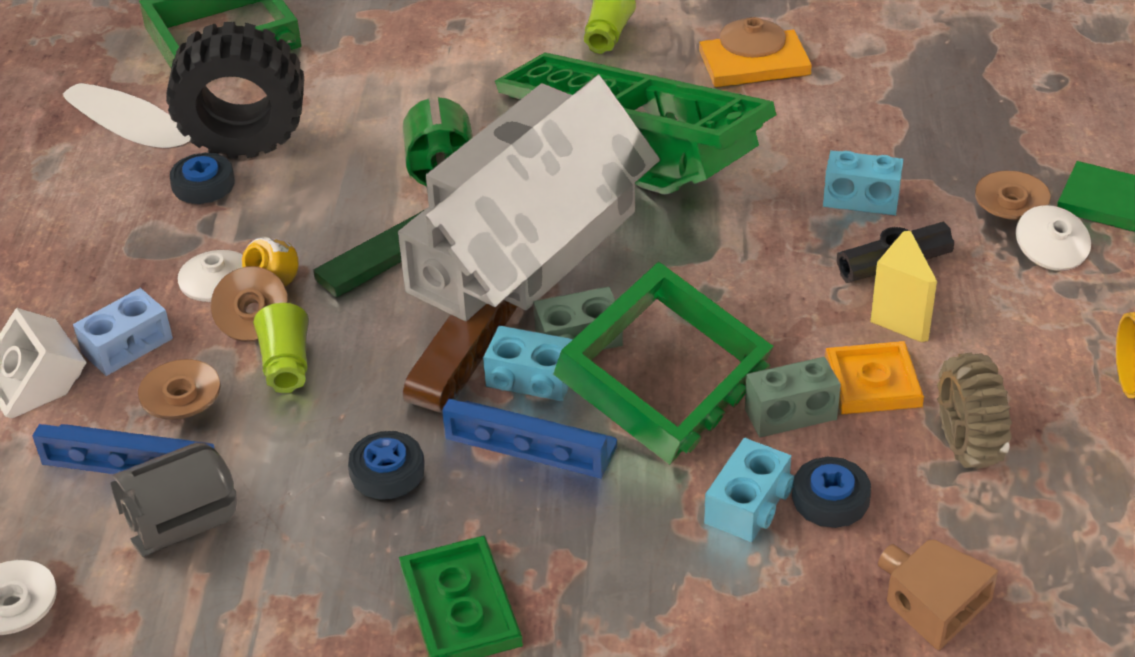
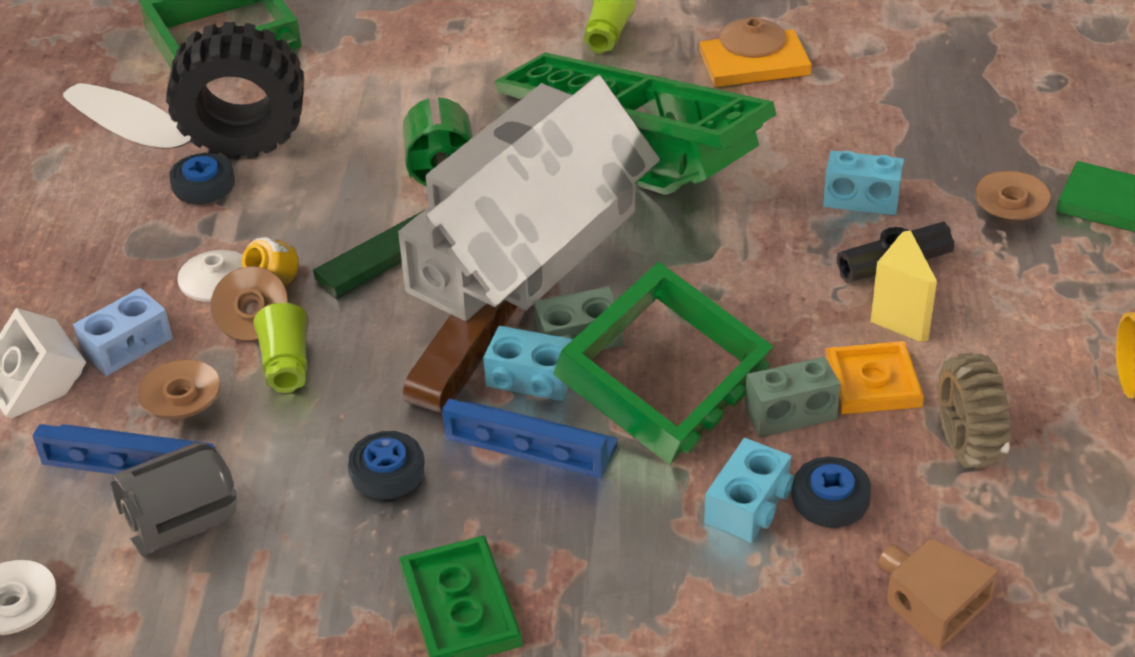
white dish [1016,205,1091,271] -> none

